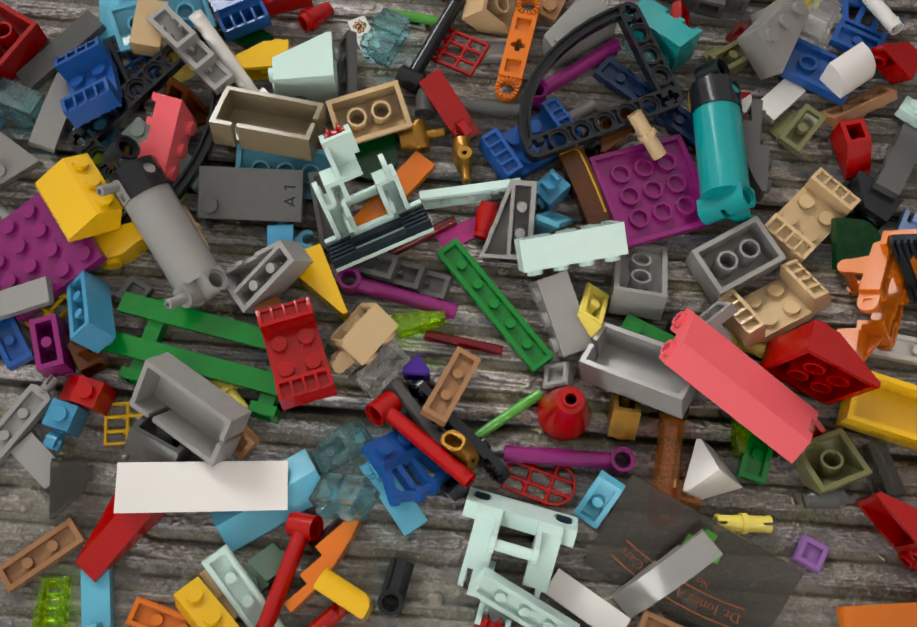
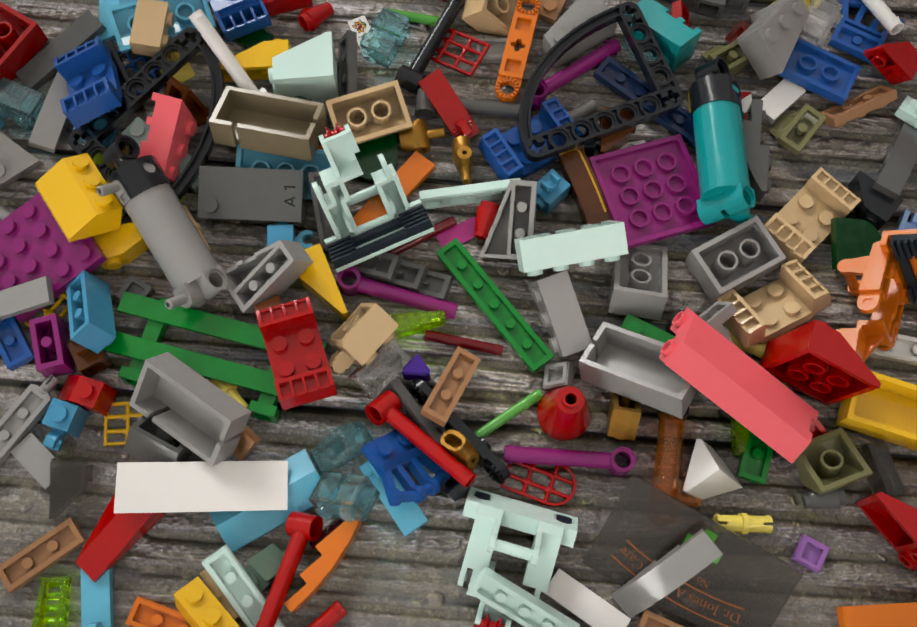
light grey slope [146,3,236,96] -> none
yellow brick [313,568,374,621] -> none
black piece [377,558,415,619] -> none
medium azure slope [534,210,574,235] -> none
medium azure slope [573,470,626,529] -> none
light yellow slope [577,282,610,338] -> none
tan pin [627,109,667,160] -> none
white brick [819,42,876,99] -> none
red slope [829,117,872,180] -> none

